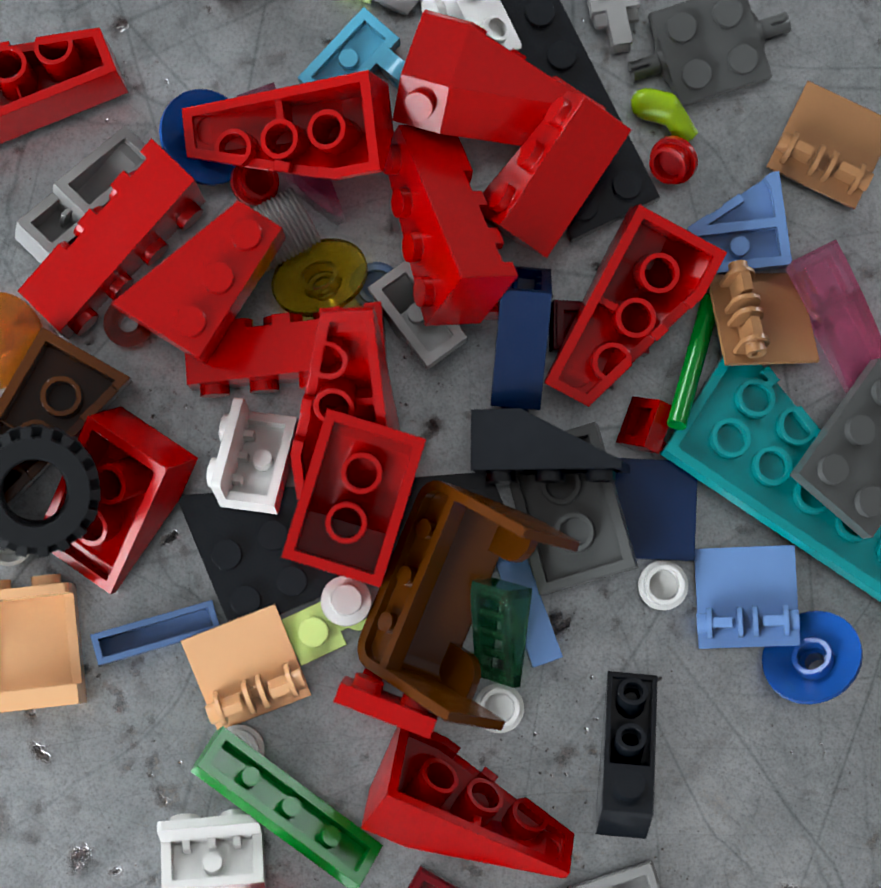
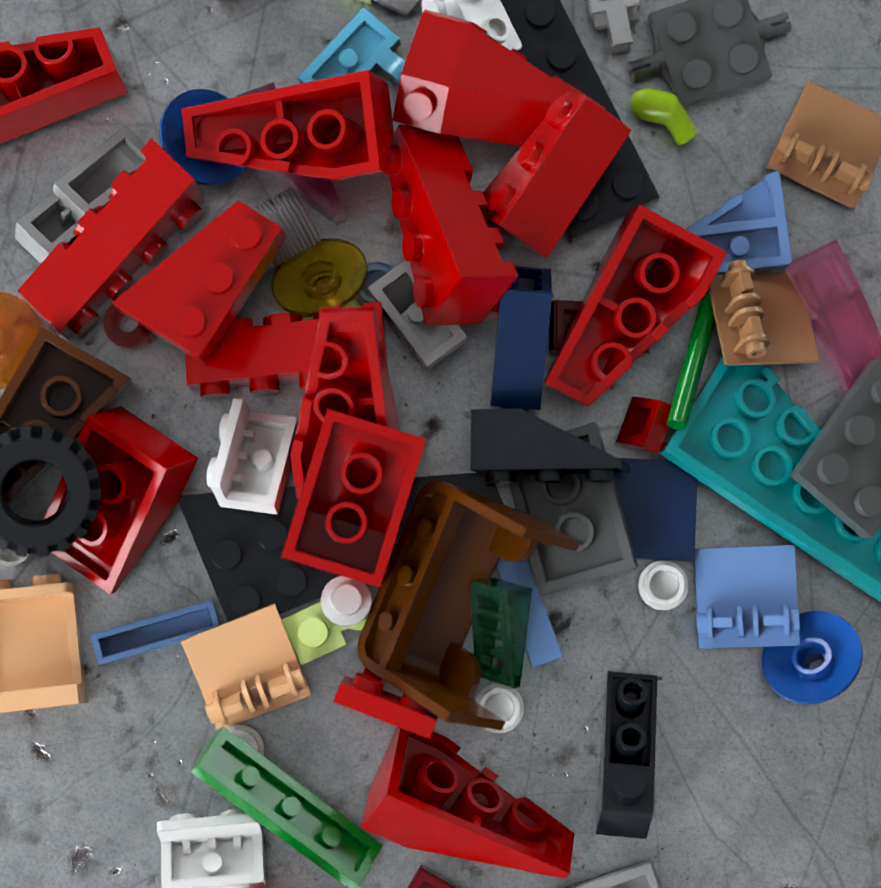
red plate [230,166,279,206] -> none
red plate [649,136,698,184] -> none

